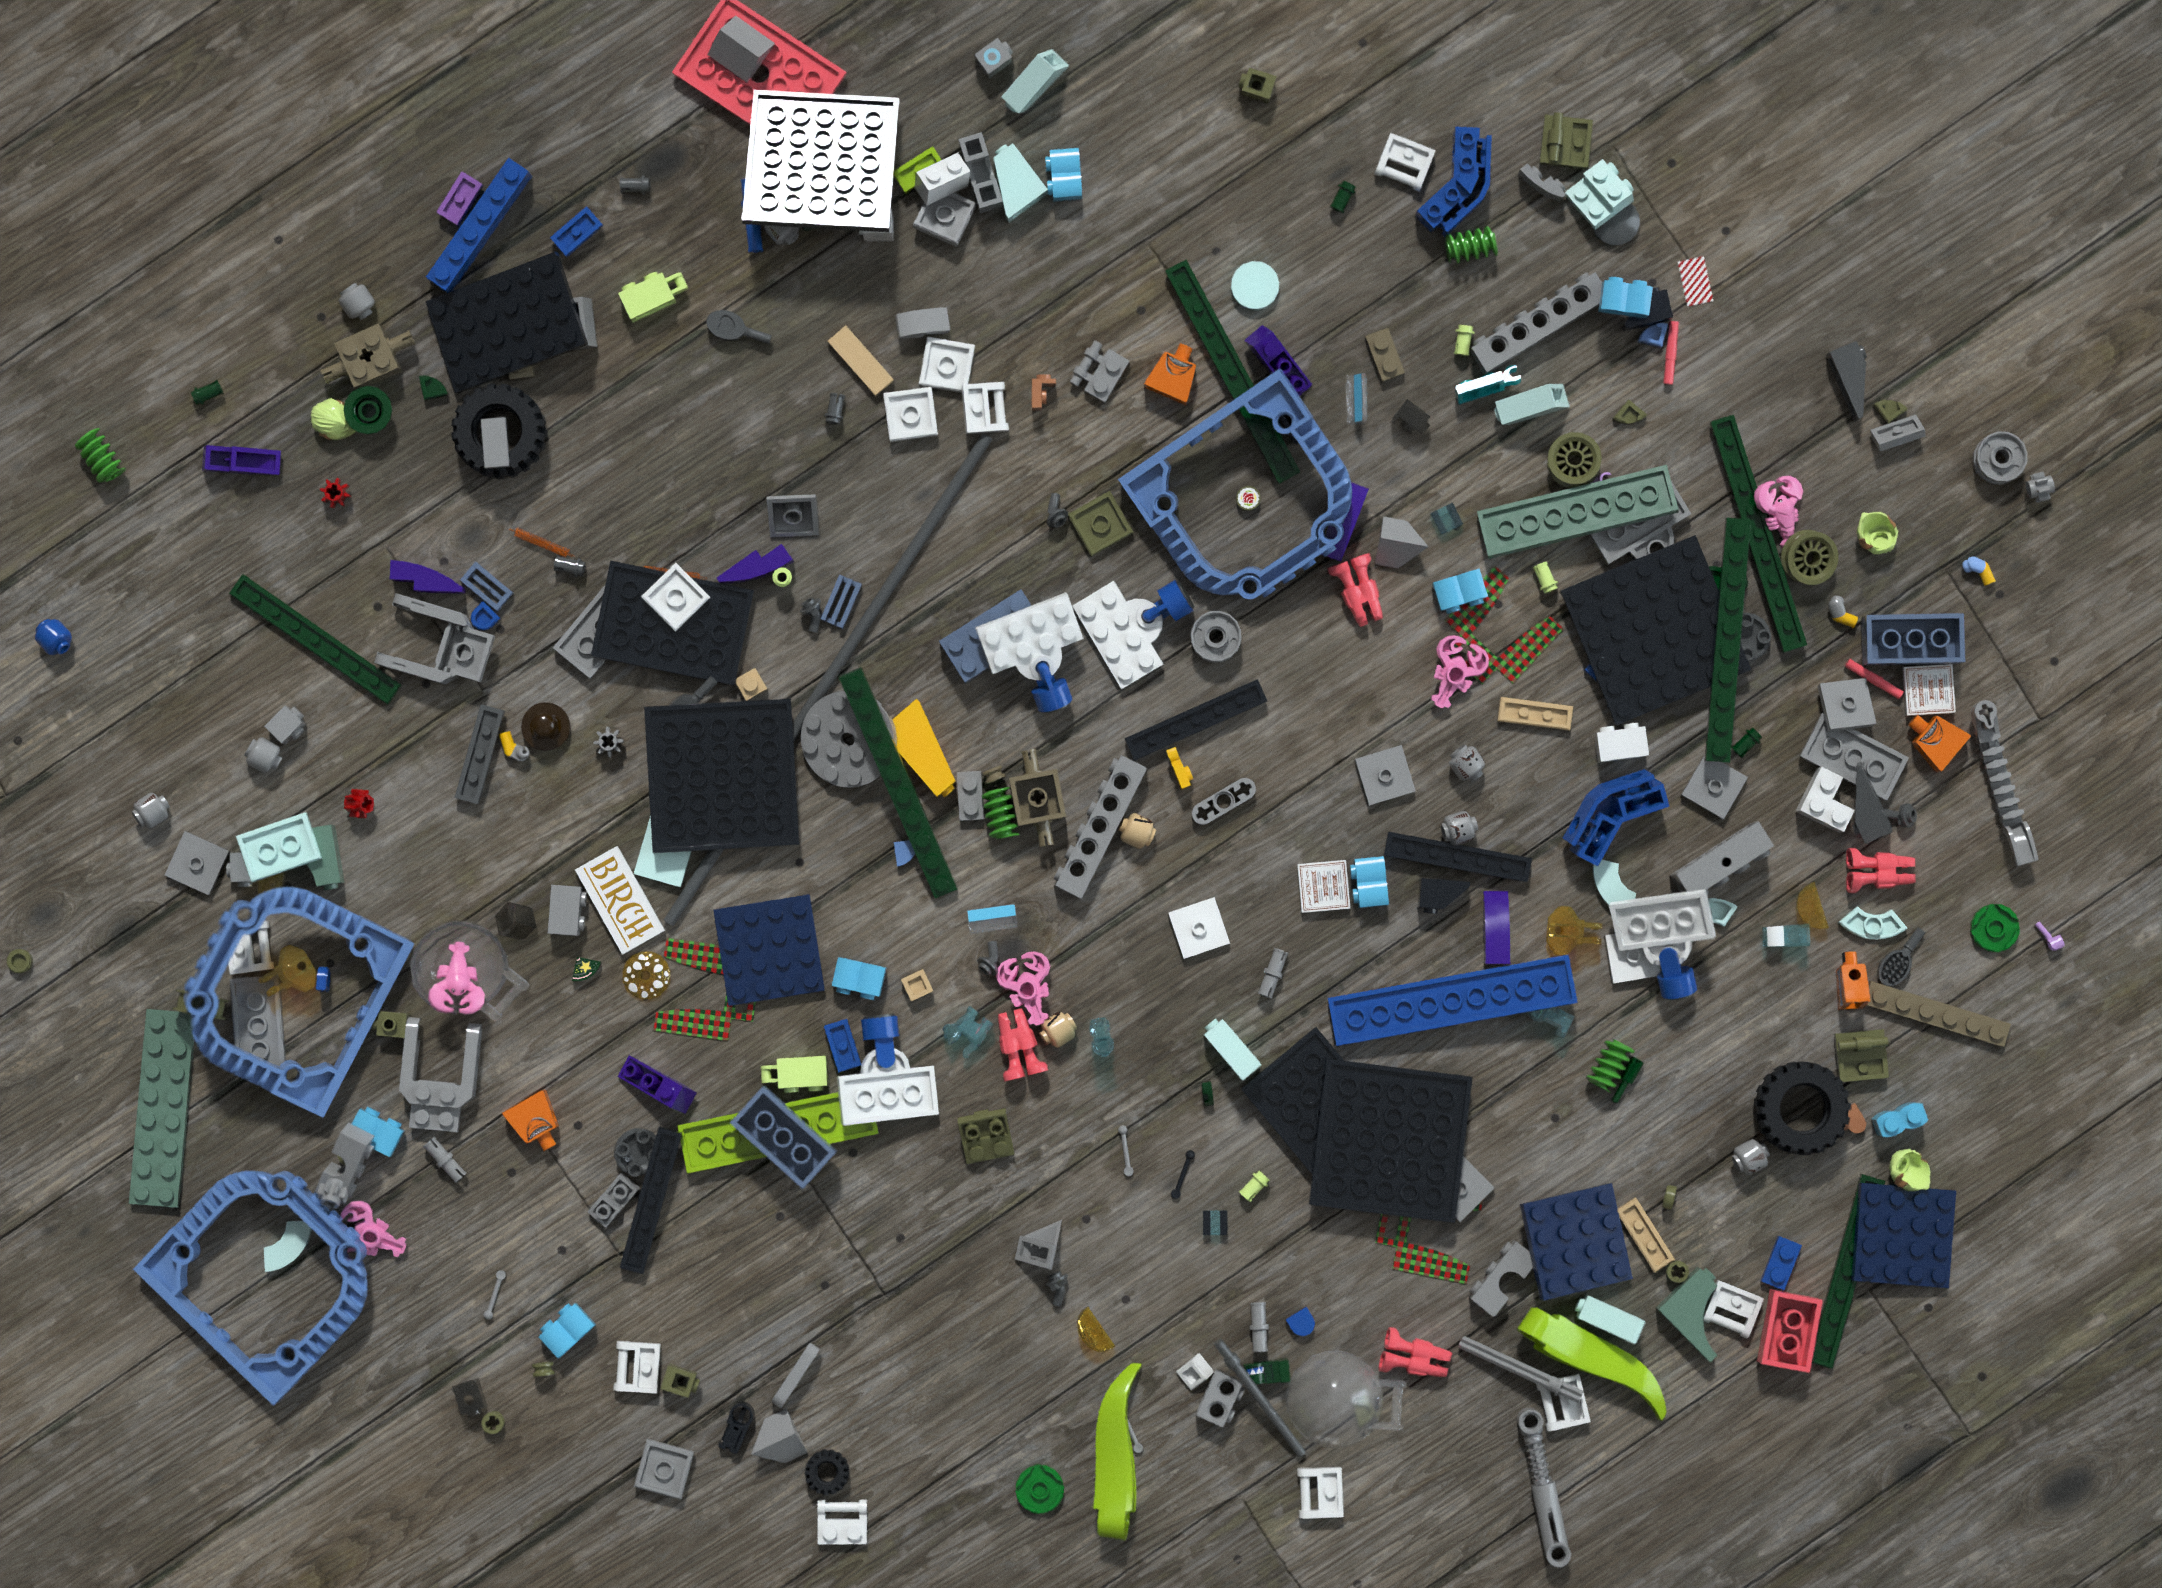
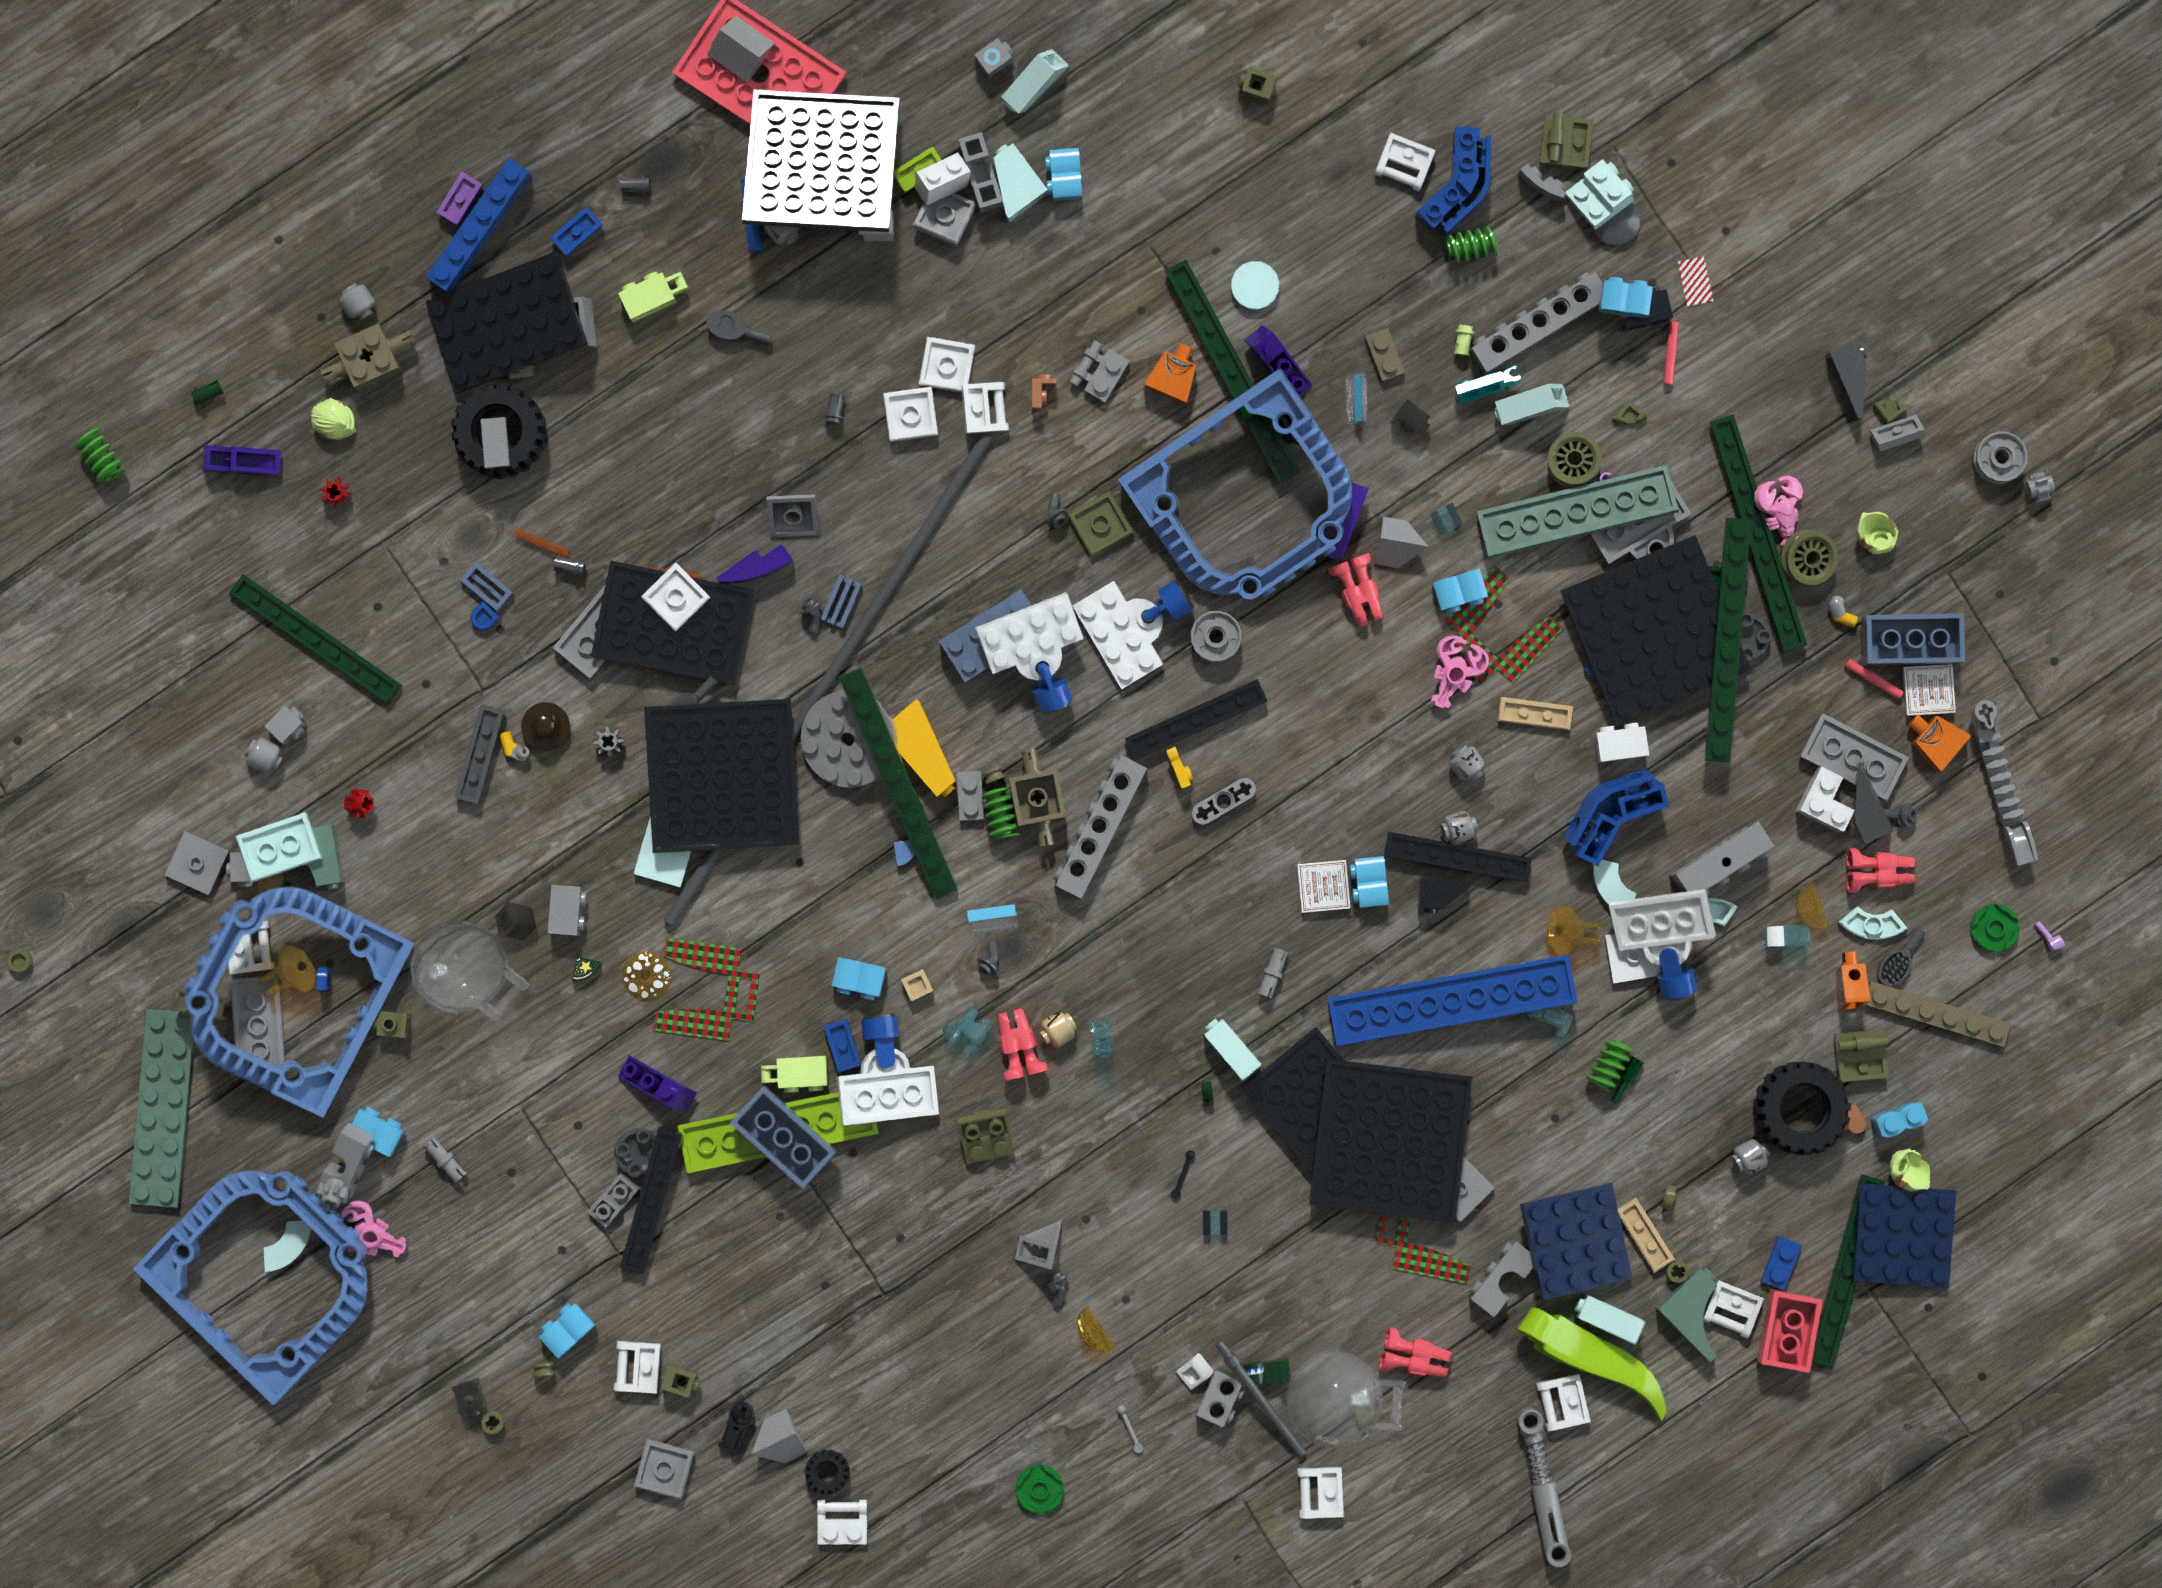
blue head [35,619,72,655] -> none
light grey head [131,793,170,829] -> none
dark green piece [343,386,393,435] -> none
light grey plate [374,593,495,685] -> none
dark purple slope [390,560,466,594] -> none
light grey plate [399,1017,482,1132] -> none
dark green tile [419,376,449,401] -> none
bright pink animal [428,942,485,1014] -> none
light grey hinge [483,1270,506,1320] -> none
orange torso [502,1089,559,1151] -> none
white tile [575,846,665,955] -> none
dark blue plate [713,894,825,1006] -> none
tan plate [735,668,768,701] -> none
light grey beam [771,1342,820,1408] -> none
yellowish green pin [772,568,792,587] -> none
tan tile [828,325,894,396] -> none
light grey slope [895,307,950,339] -> none
bright pink animal [996,951,1051,1025] -> none
lime animal [1093,1363,1142,1540] -> none
tan head [1118,813,1156,849] -> none
light grey hinge [1118,1125,1133,1176] -> none
white plate [1168,897,1230,959] -> none
tile [1236,486,1261,511] -> none
yellowish green pin [1239,1171,1270,1202] -> none
light grey pin [1249,1302,1269,1352] -> none
blue tile [1286,1307,1315,1336] -> none
dark green pin [1330,181,1356,213] -> none
light grey plate [1355,745,1416,806] -> none
light grey axle [1458,1336,1583,1403] -> none
dark purple slope [1483,891,1510,964] -> none
yellowish green pin [1533,561,1558,594] -> none
medium blue tile [1638,323,1668,348] -> none
light grey plate [1681,754,1748,820] -> none
dark green pin [1731,727,1762,758] -> none
light grey plate [1818,678,1876,732] -> none
arm [1962,557,1995,586] -> none

